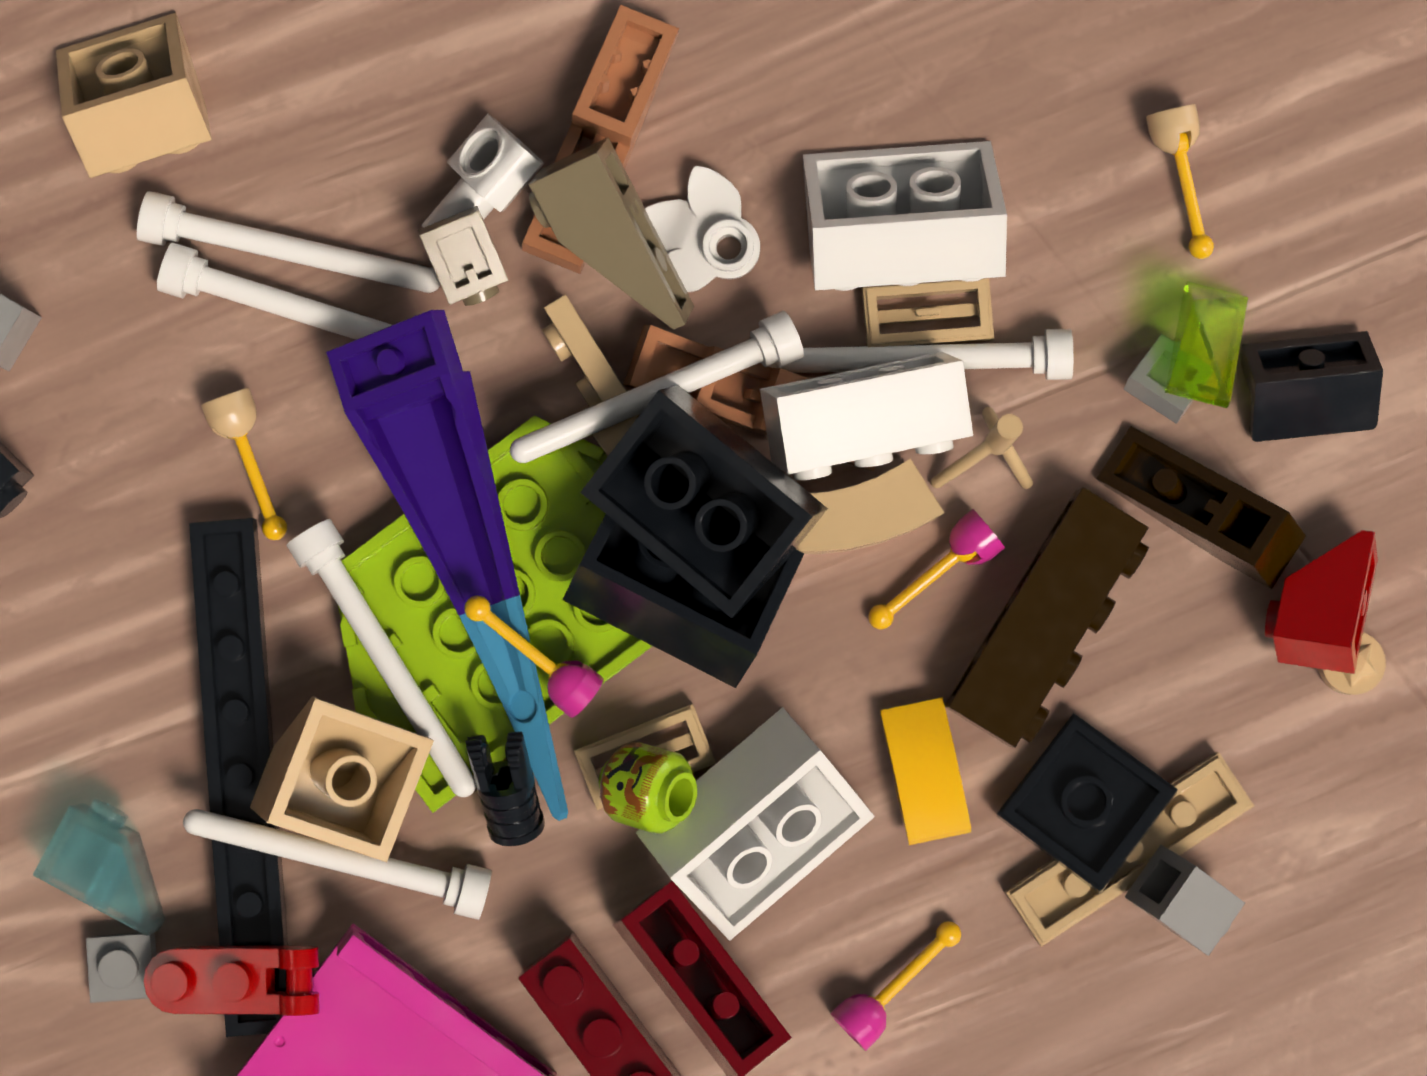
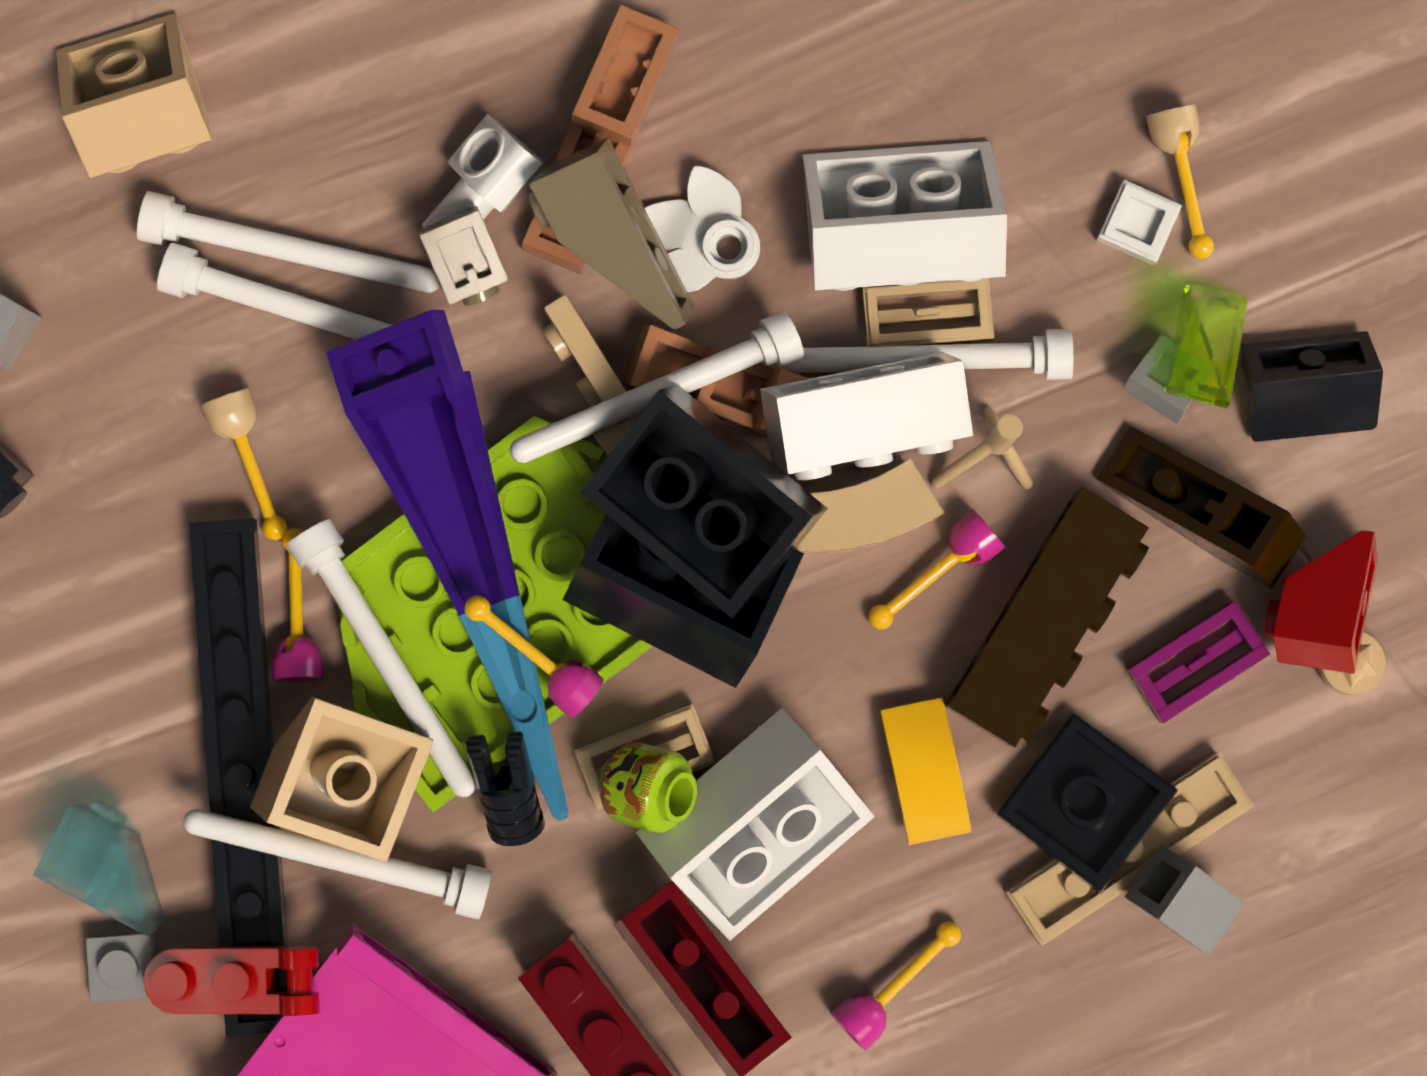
none -> hinge [272,528,324,682]
none -> white tile [1096,180,1182,266]
none -> magenta tile [1125,601,1271,723]

